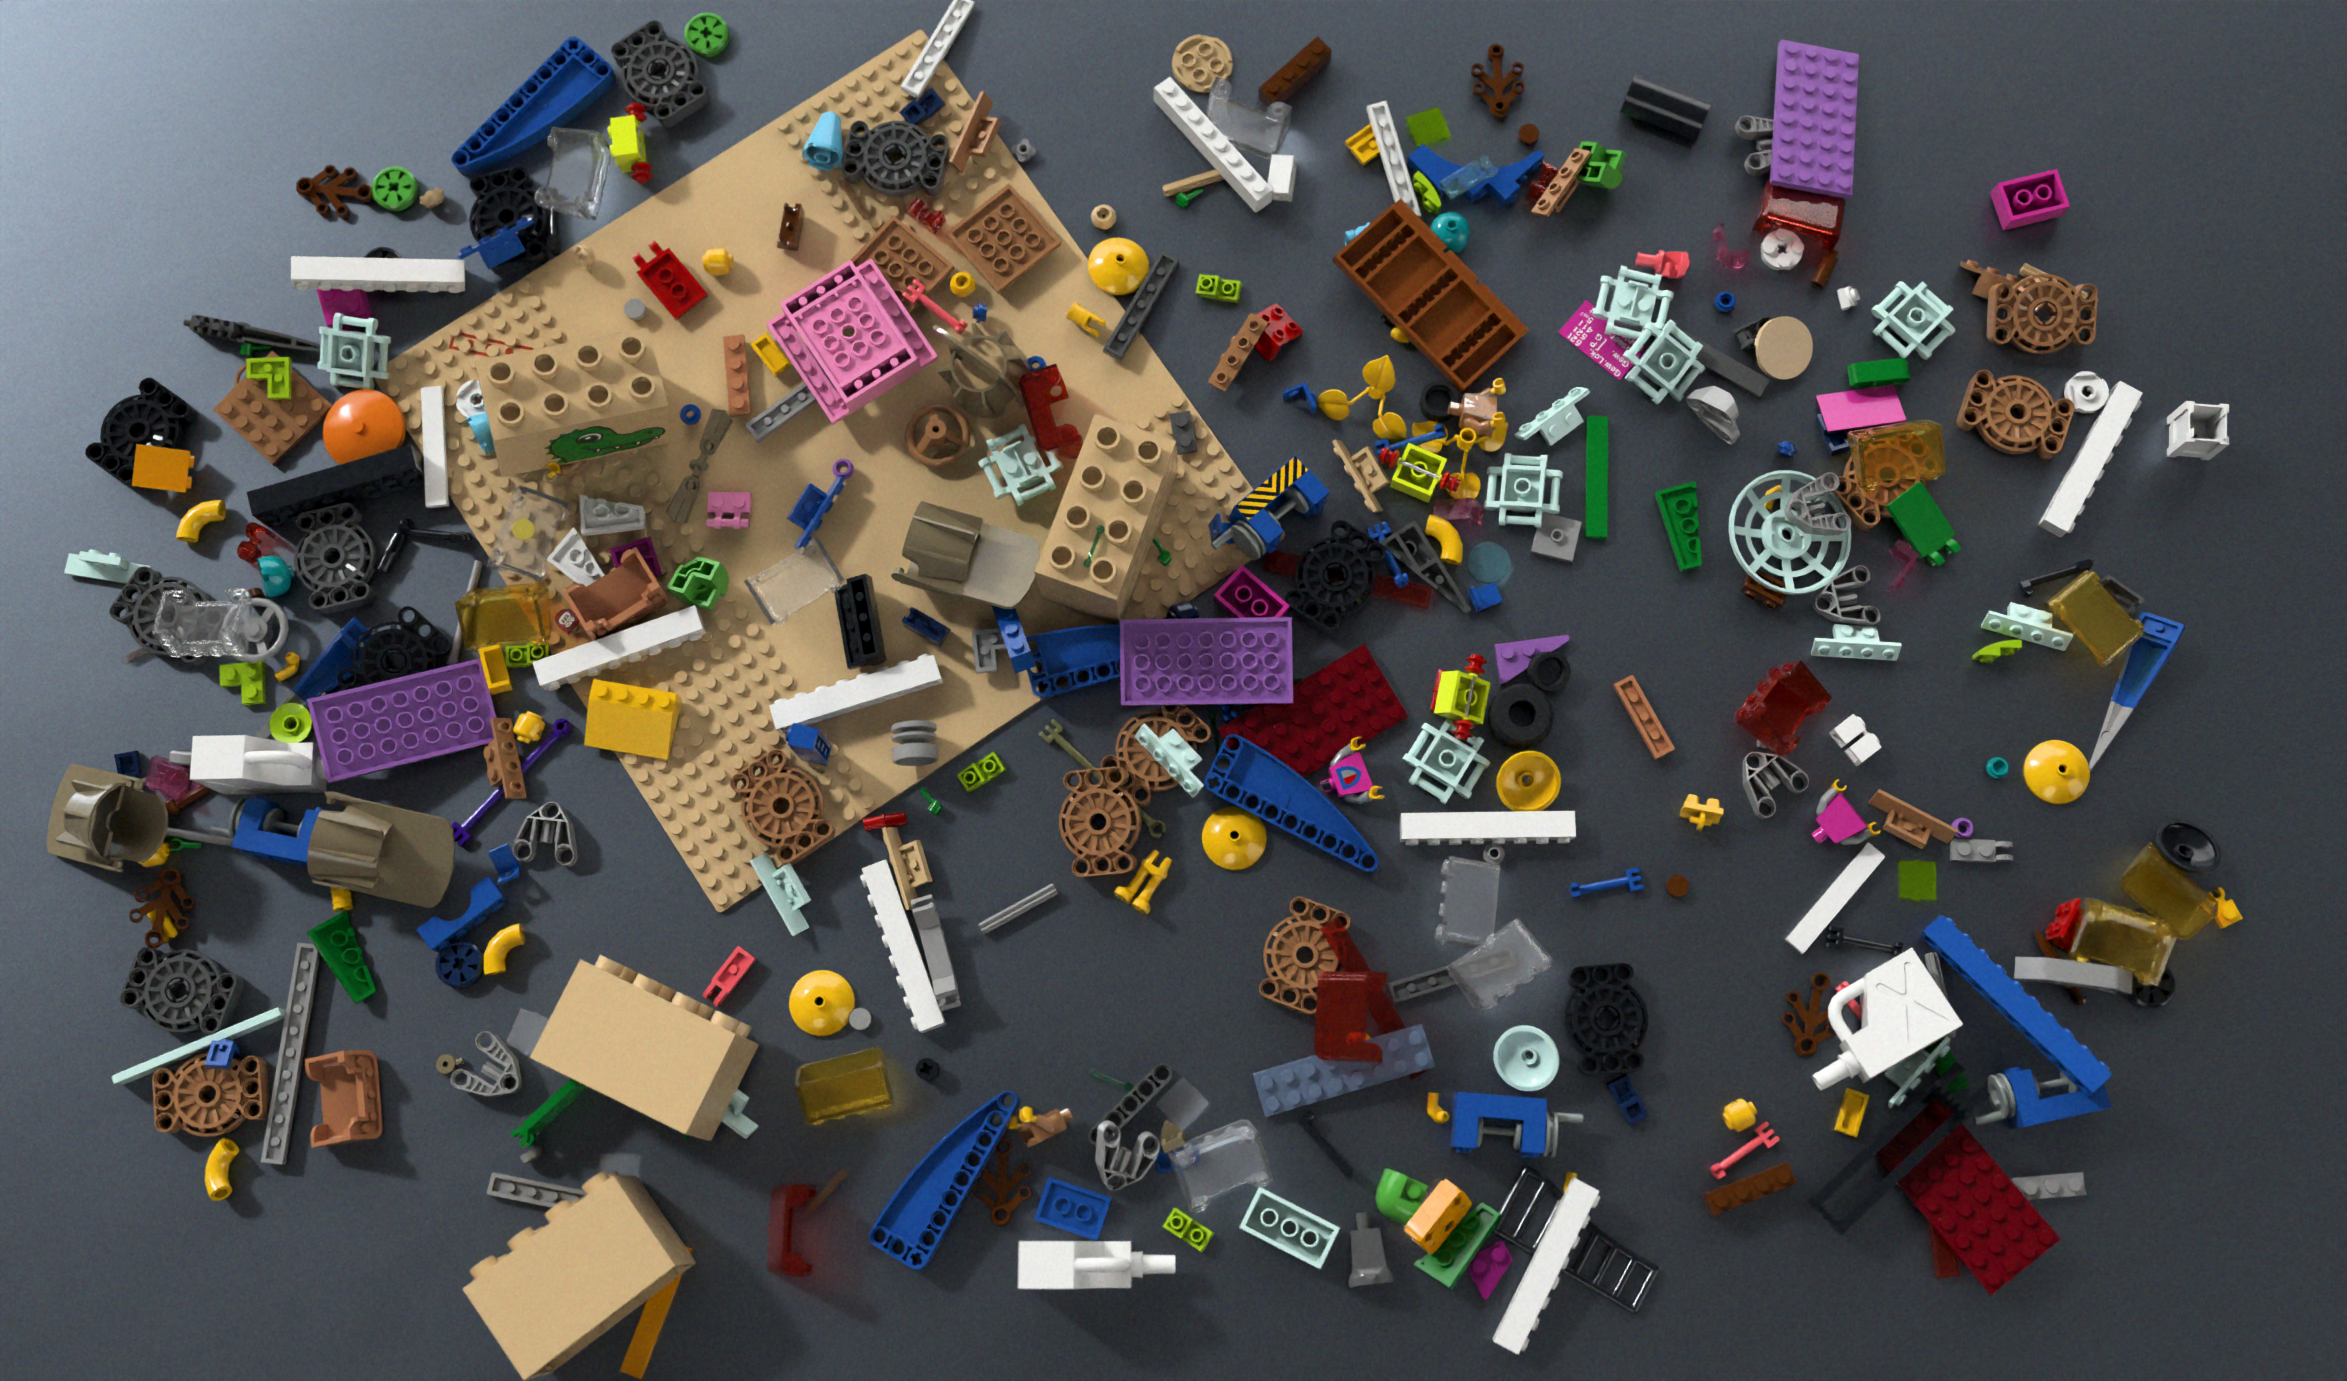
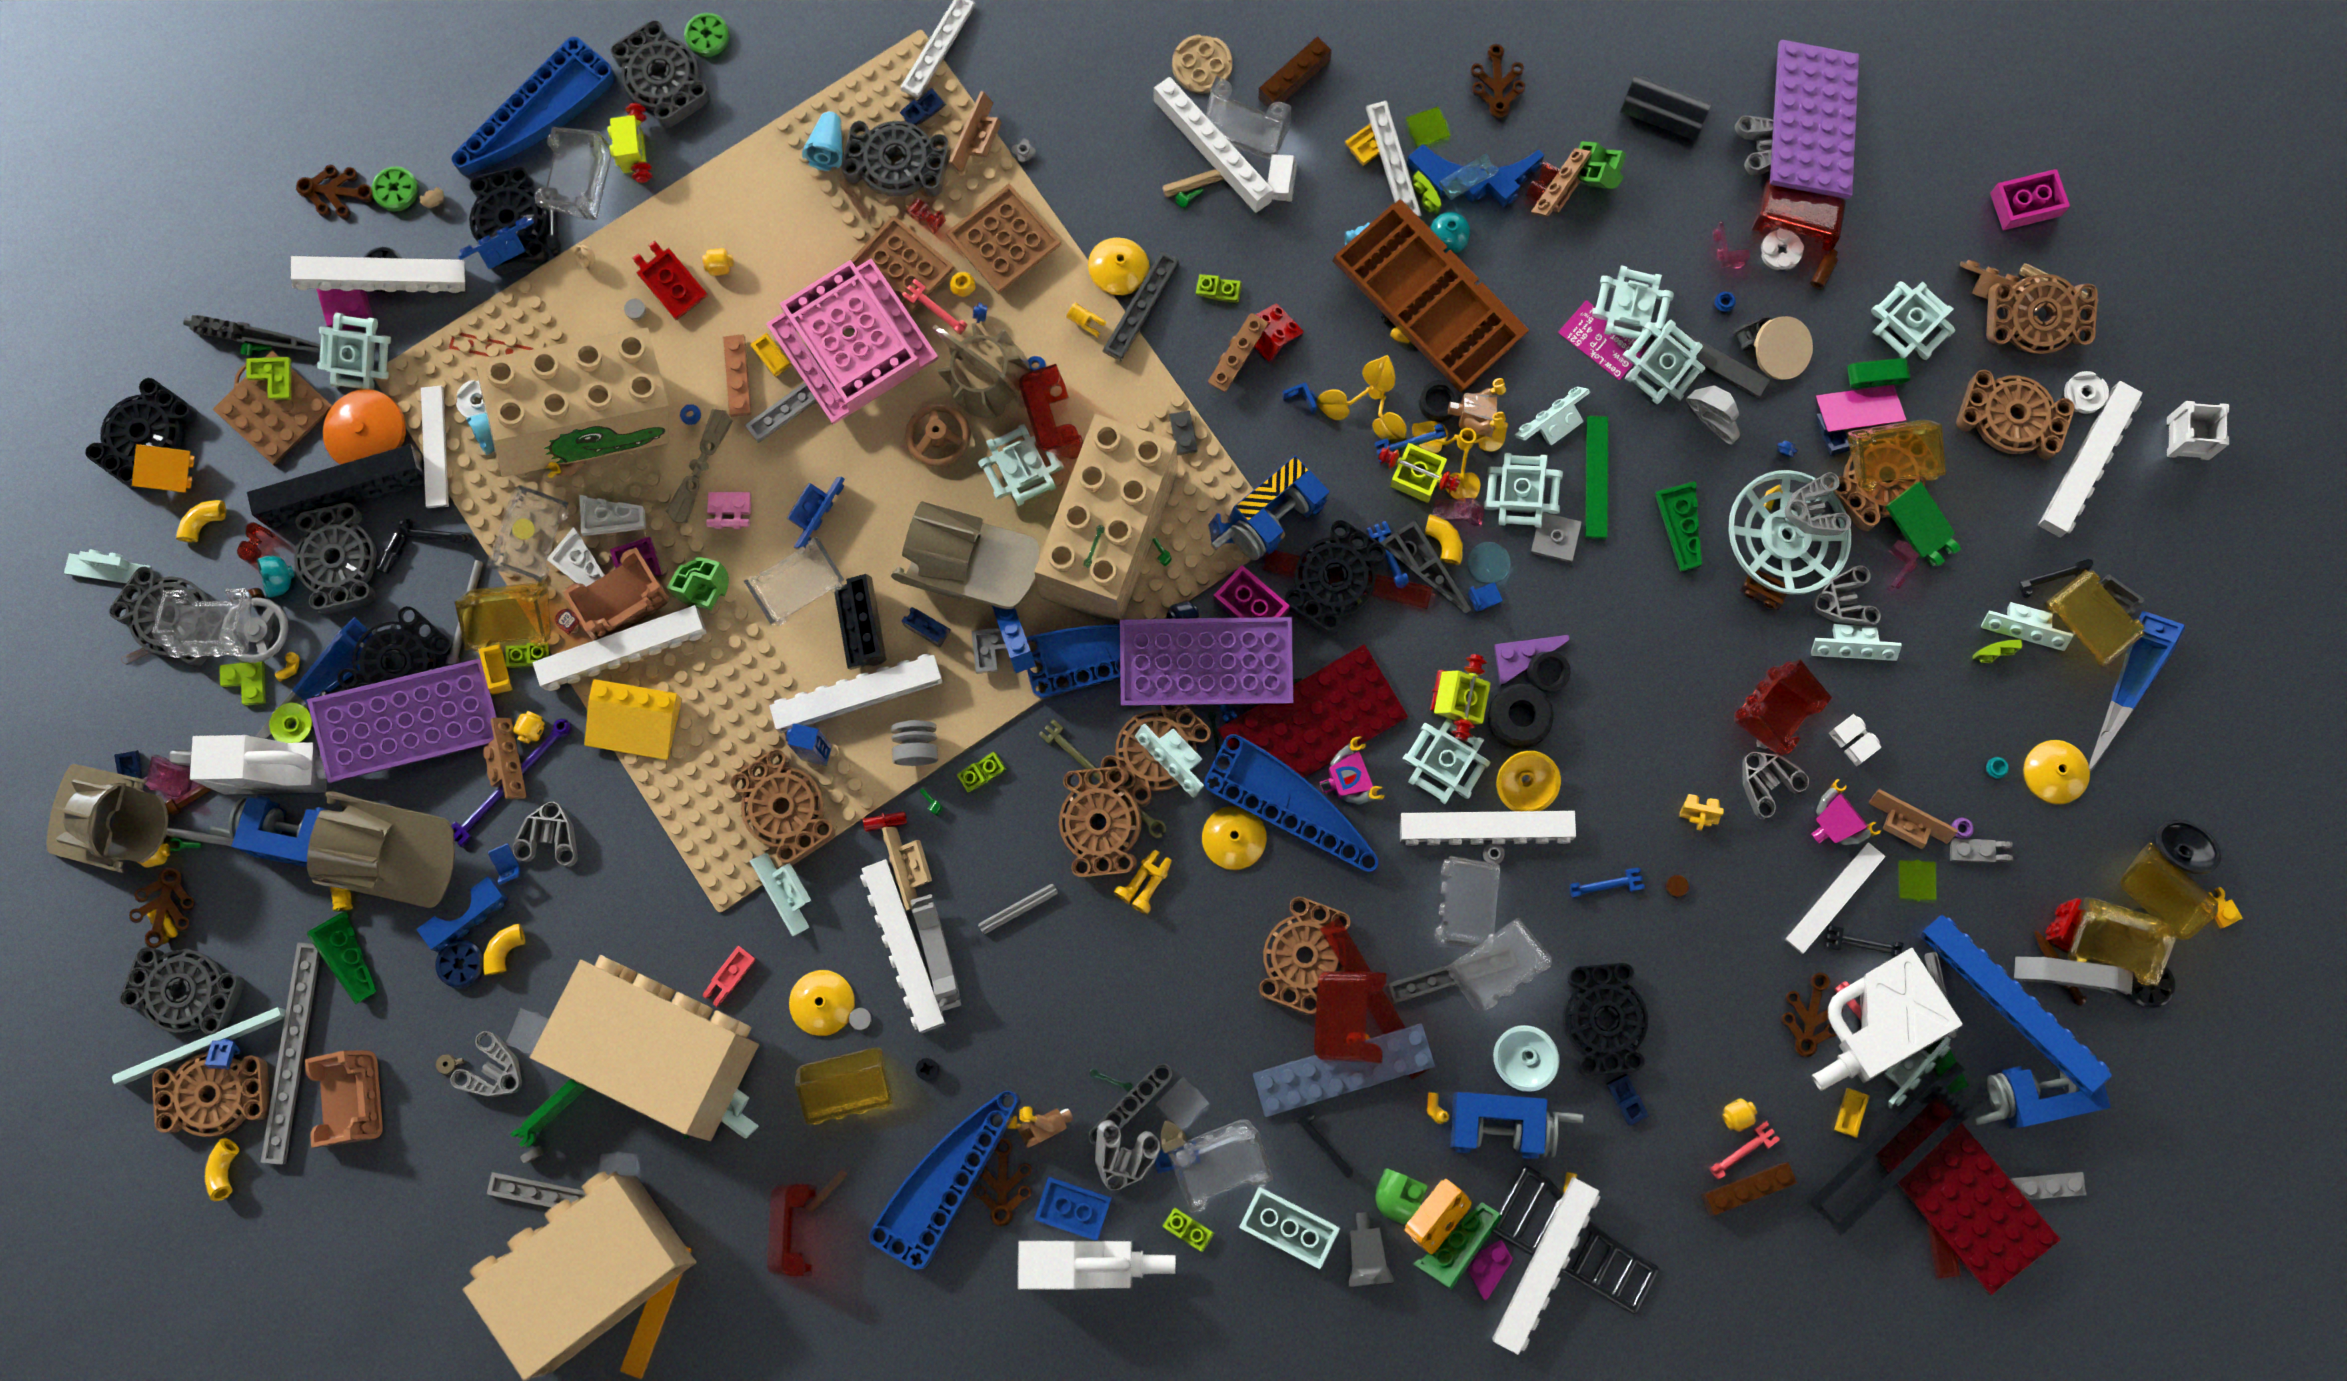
reddish brown hinge [777,203,805,251] -> none
medium lavender plate [833,459,854,479] -> none
tan plate [1091,205,1117,230] -> none
tan bracket [1332,439,1390,513] -> none
reddish brown tile [1518,124,1539,146] -> none
nougat plate [1613,675,1675,760] -> none
coral piece [1635,250,1690,279] -> none
white plate [1837,286,1860,310] -> none

